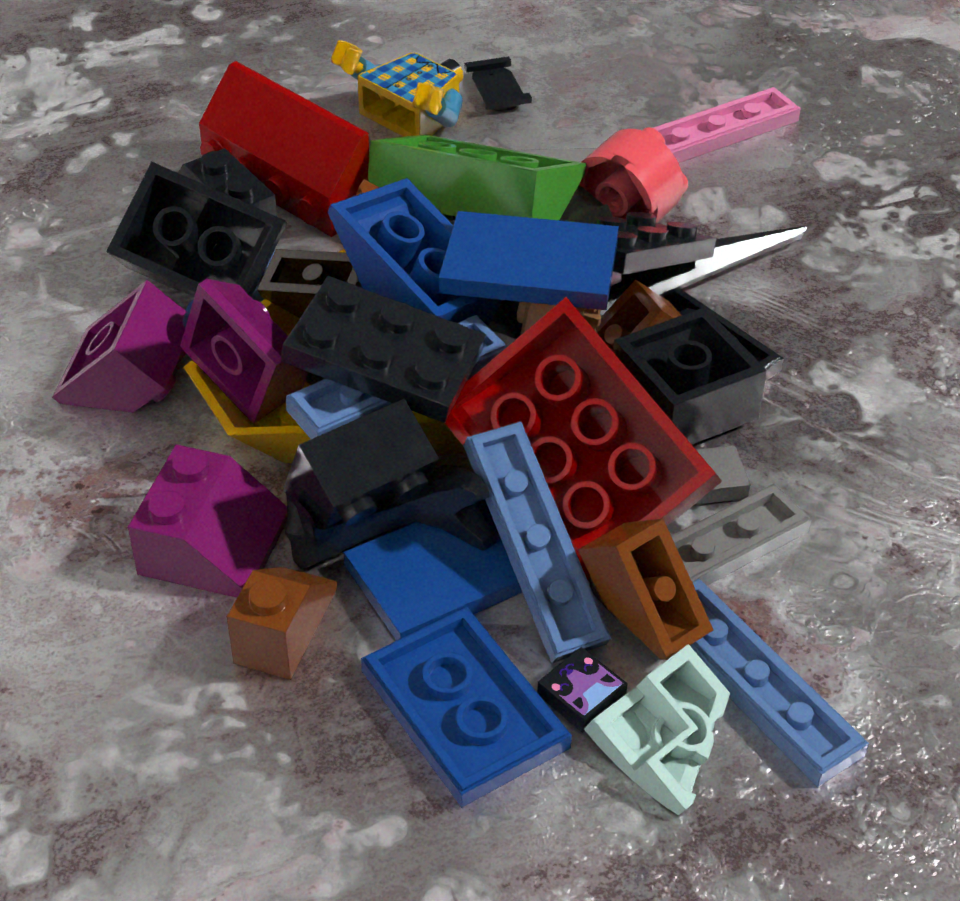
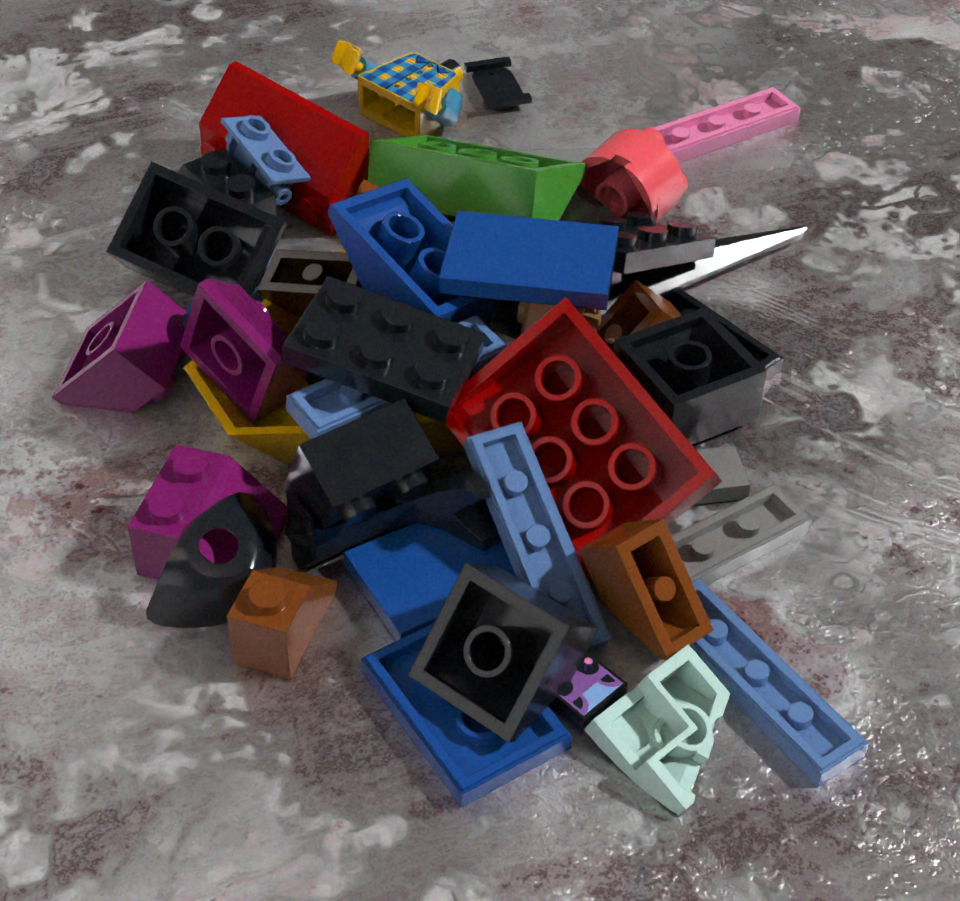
none -> black piece [146,492,277,628]
none -> medium blue hinge [221,115,311,205]
none -> black slope [408,563,599,742]

